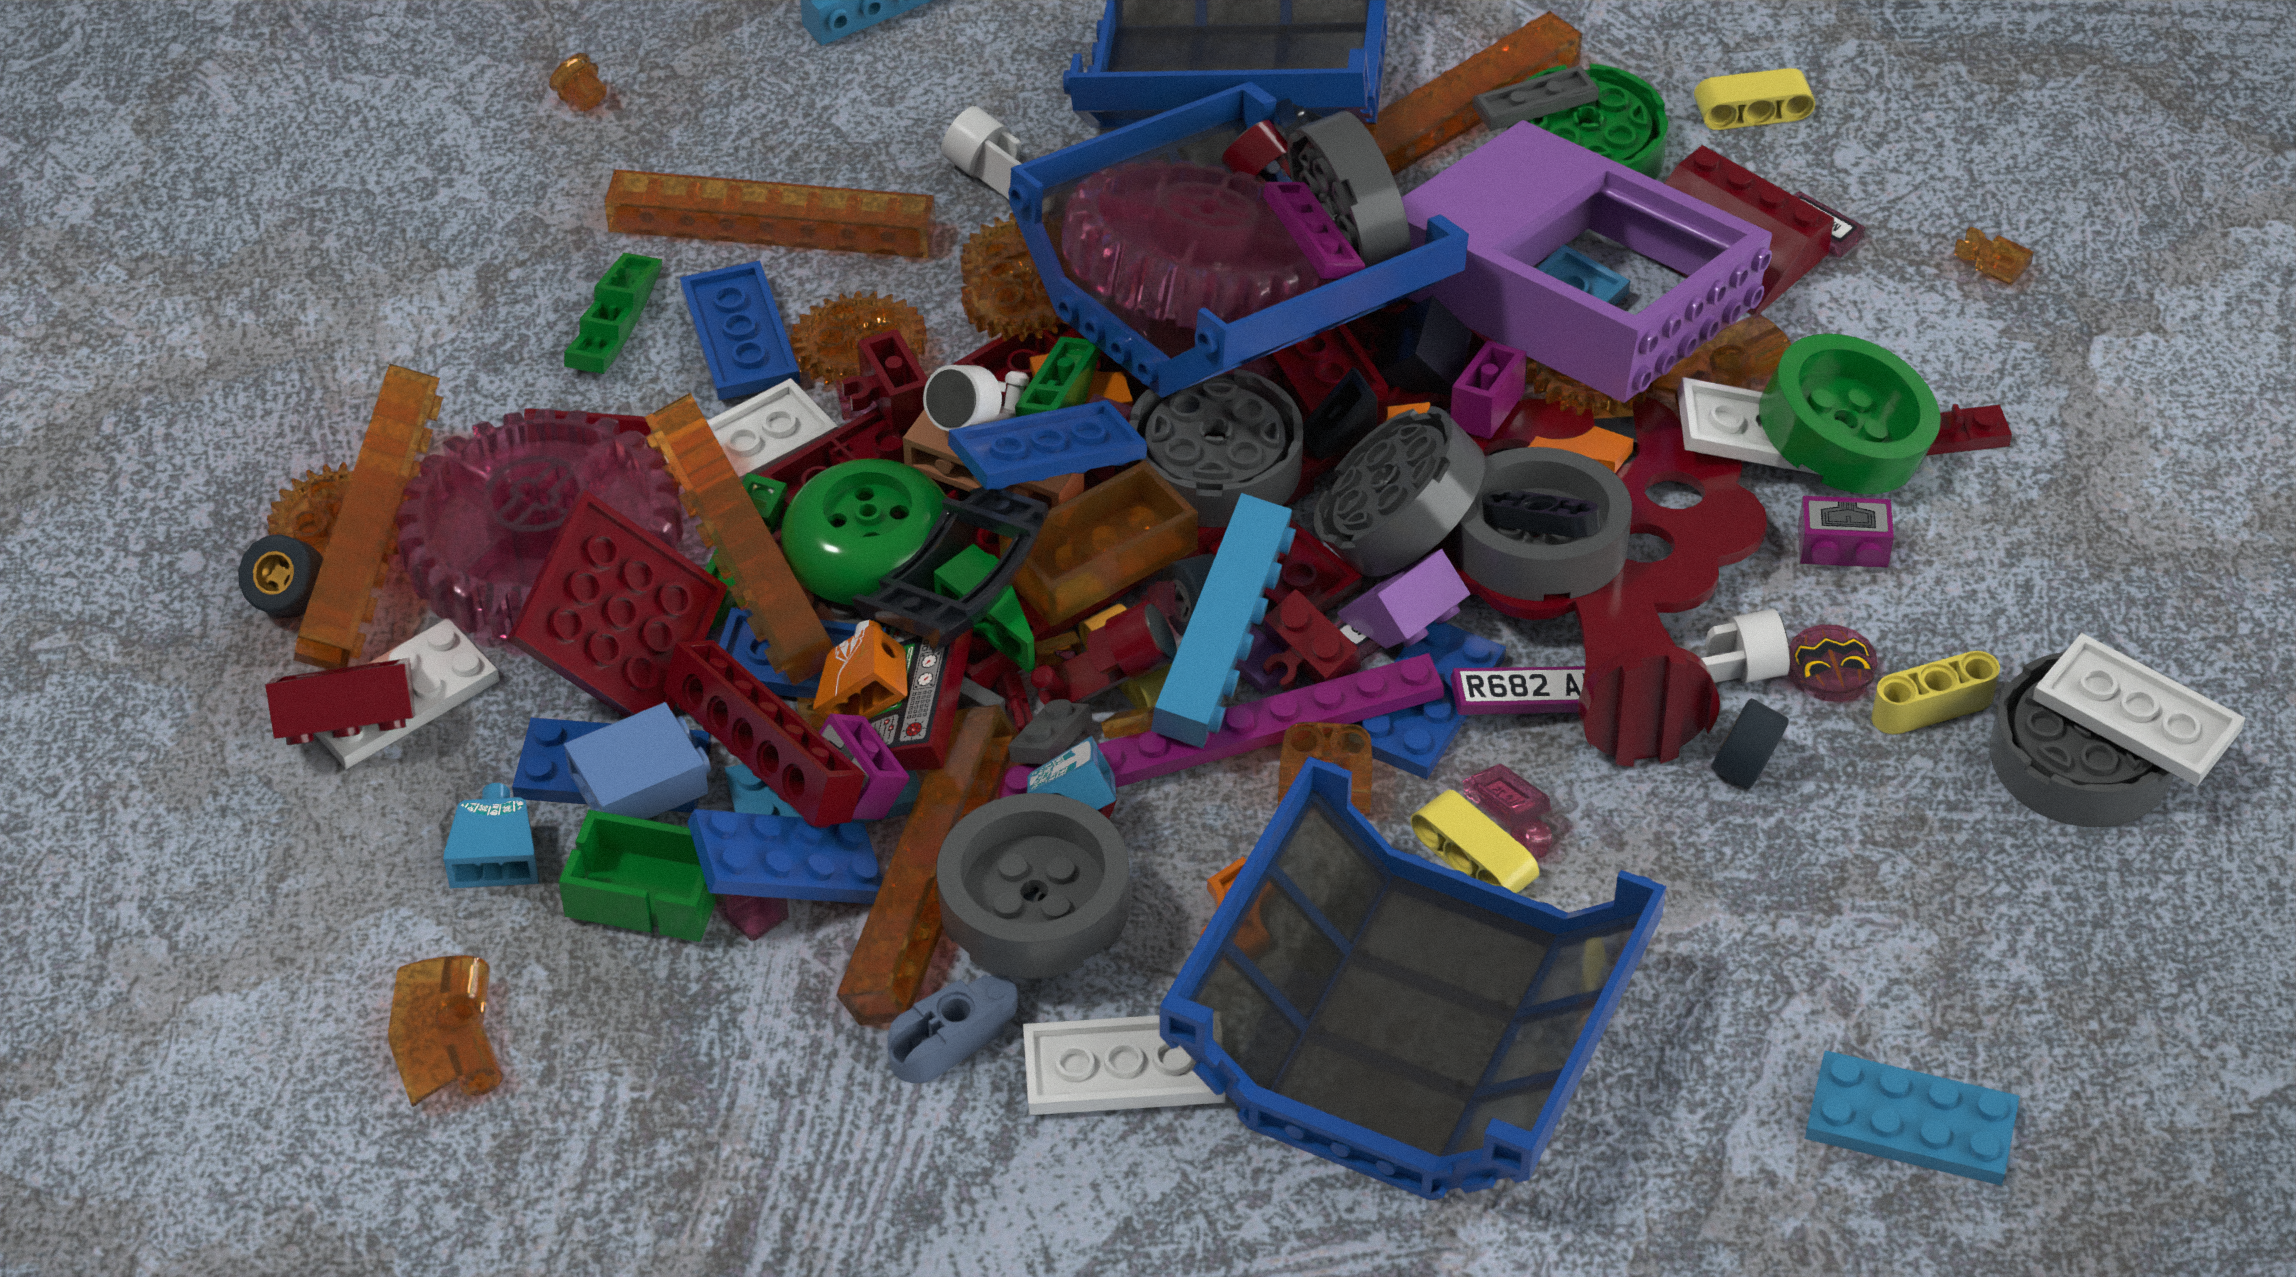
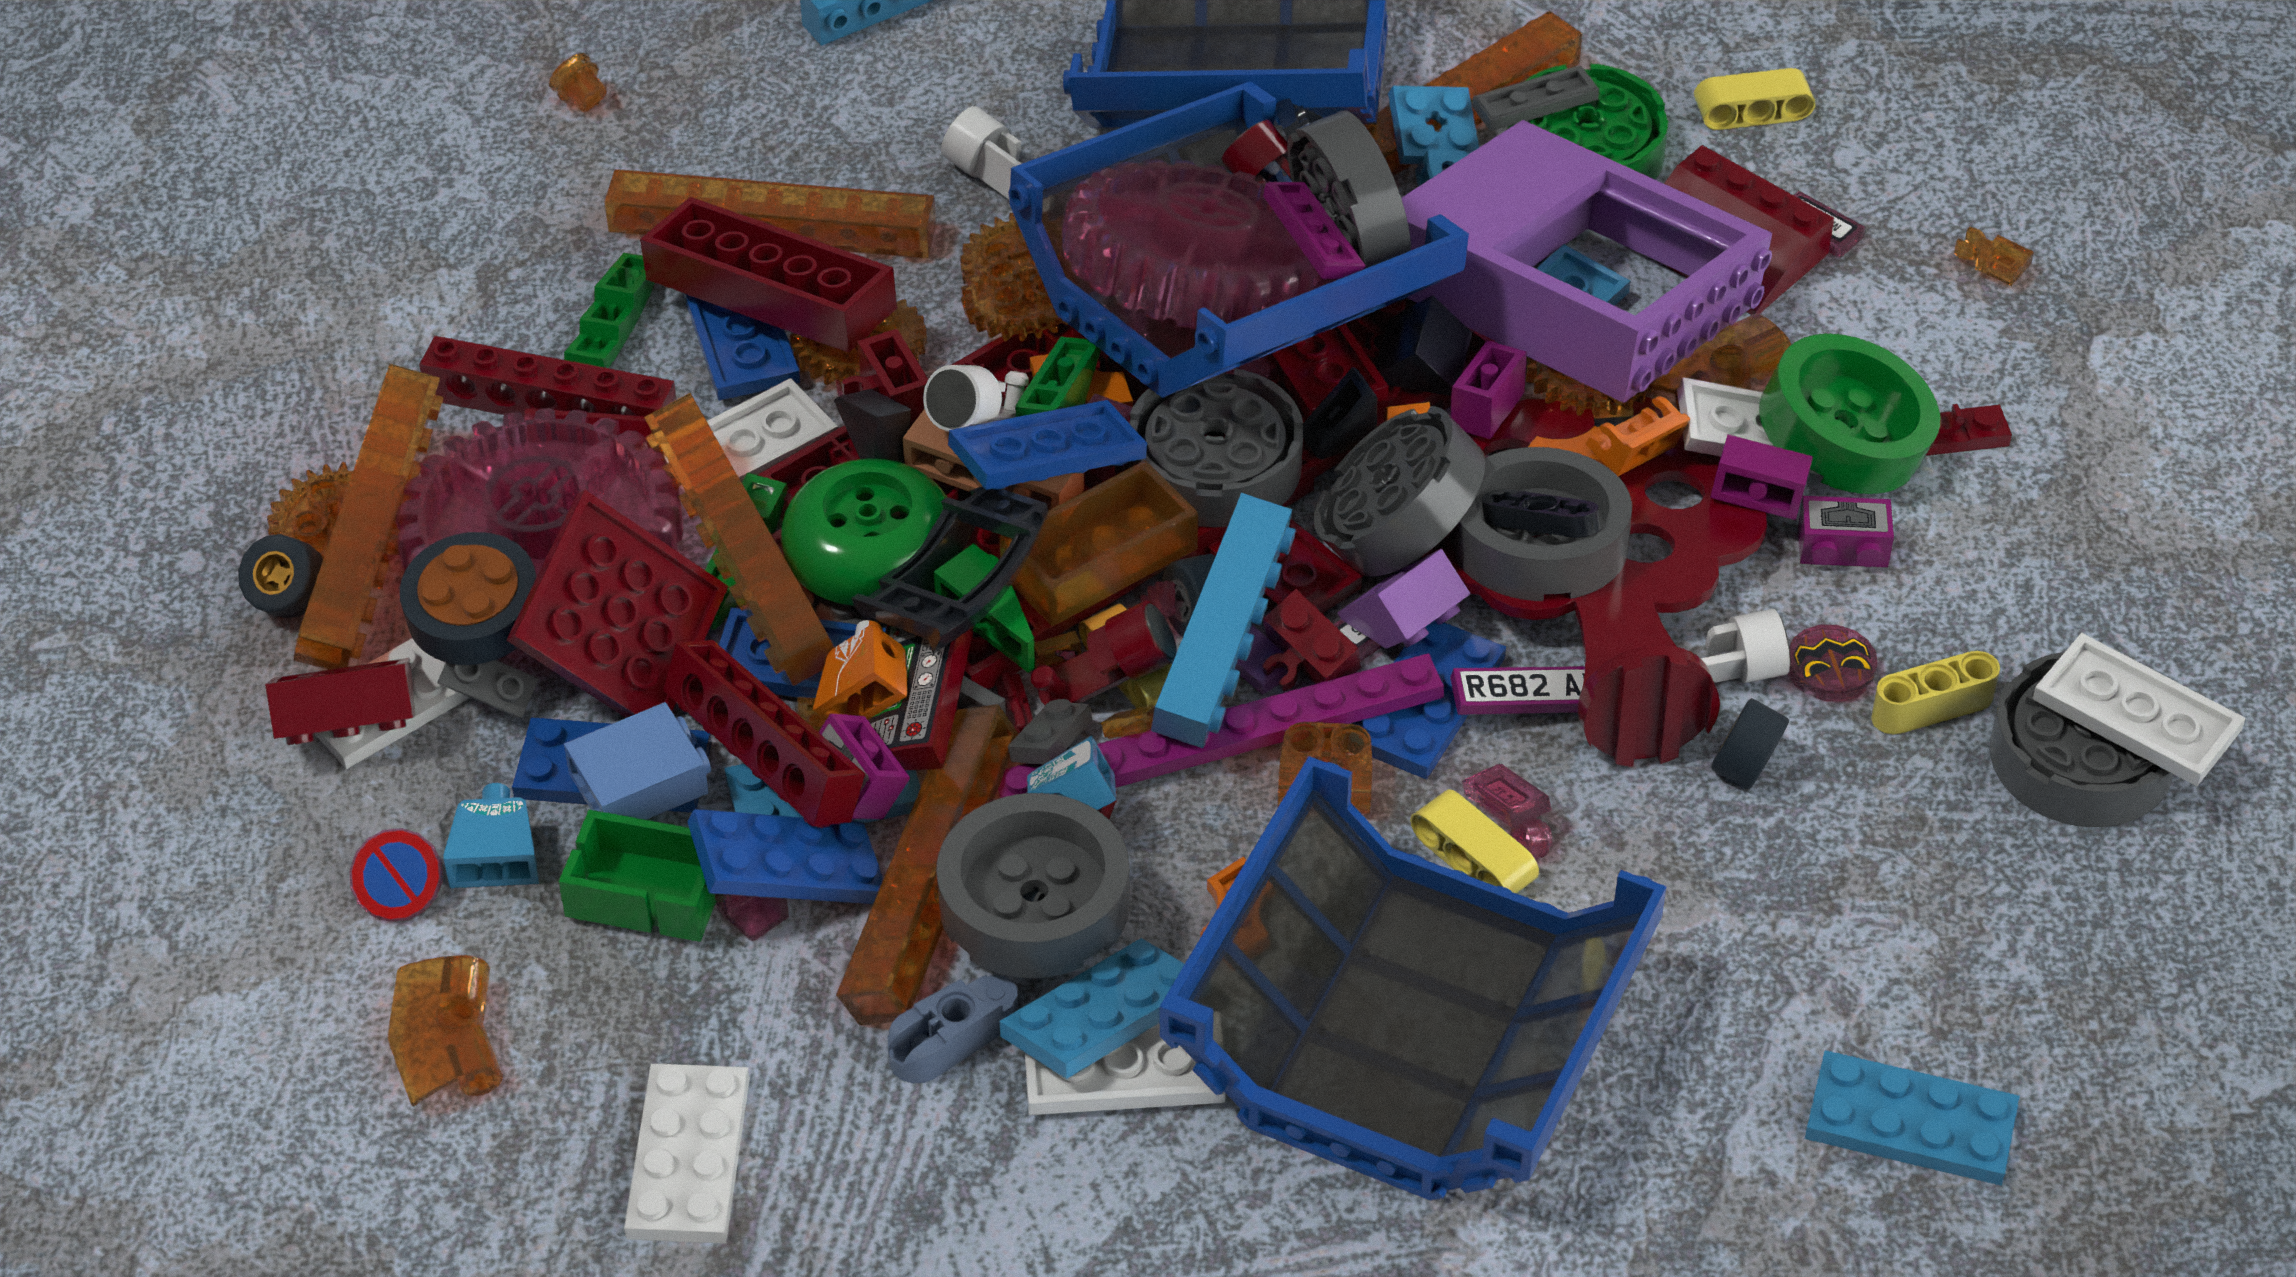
none -> piece [350,828,443,922]
none -> wheel [400,532,537,665]
none -> dark red brick [419,336,679,445]
none -> dark grey hinge [437,660,539,719]
none -> white plate [624,1064,750,1244]
none -> dark red brick [640,197,897,353]
none -> black slope [833,389,911,464]
none -> dark azure plate [1000,938,1208,1079]
none -> dark azure plate [1388,86,1479,187]
none -> orange hinge [1586,396,1691,476]
none -> magenta brick [1710,434,1813,520]

